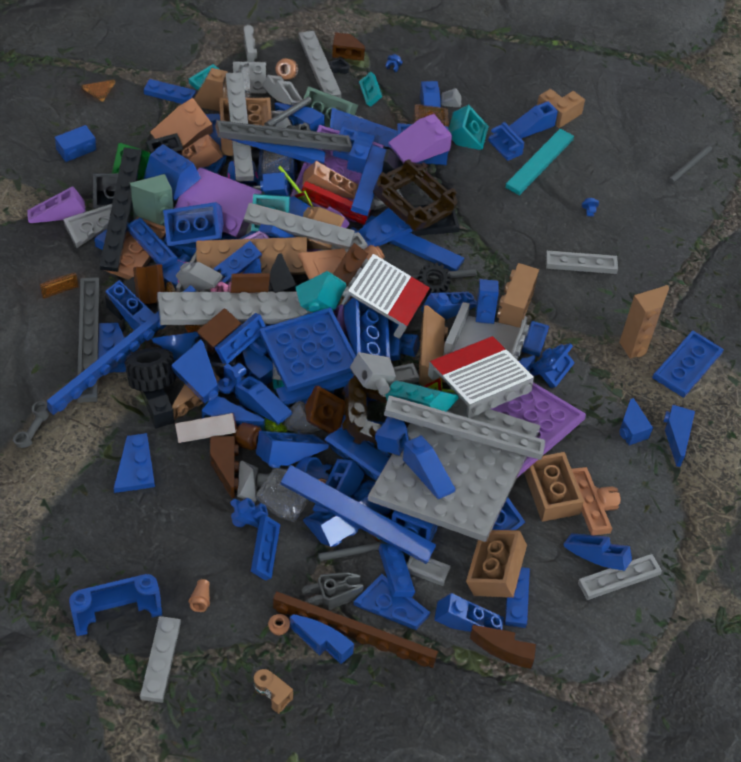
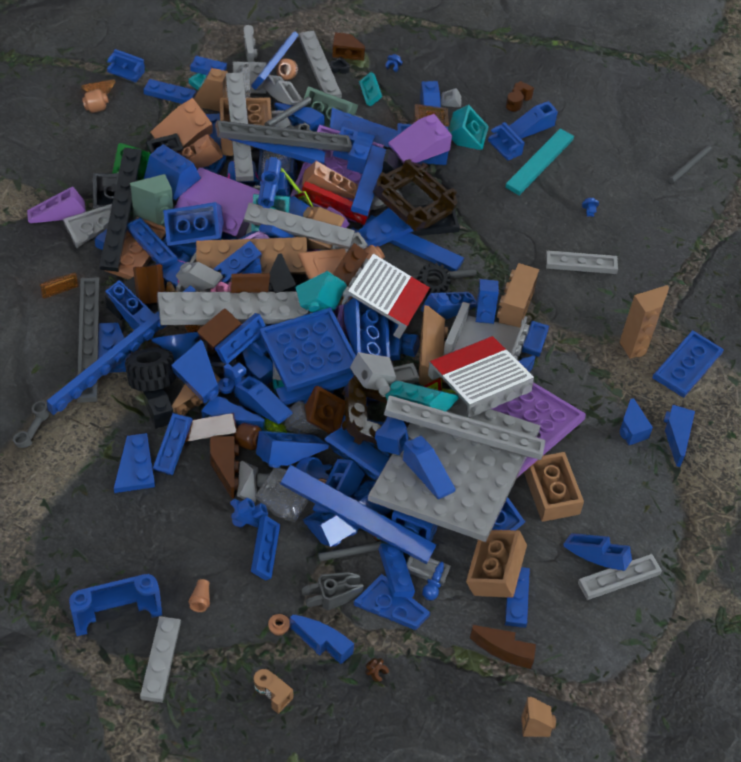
blue brick [54,125,97,162] -> none
reddish brown plate [273,591,438,668] -> none
blue slope [434,593,504,632] -> none
blue bracket [529,343,575,388] -> none
medium nougat brick [537,89,585,128] -> none
nougat plate [572,467,620,536] -> none
none -> nougat head [82,89,109,113]
none -> blue hinge [107,49,145,83]
none -> blue tile [152,413,192,476]
none -> blue plate [190,56,227,75]
none -> tile [251,32,299,90]
none -> blue piece [258,157,282,208]
none -> reddish brown plate [365,658,389,682]
none -> blue bar [422,562,444,600]
none -> reddish brown leg [506,81,534,112]
none -> medium nougat slope [521,697,556,737]

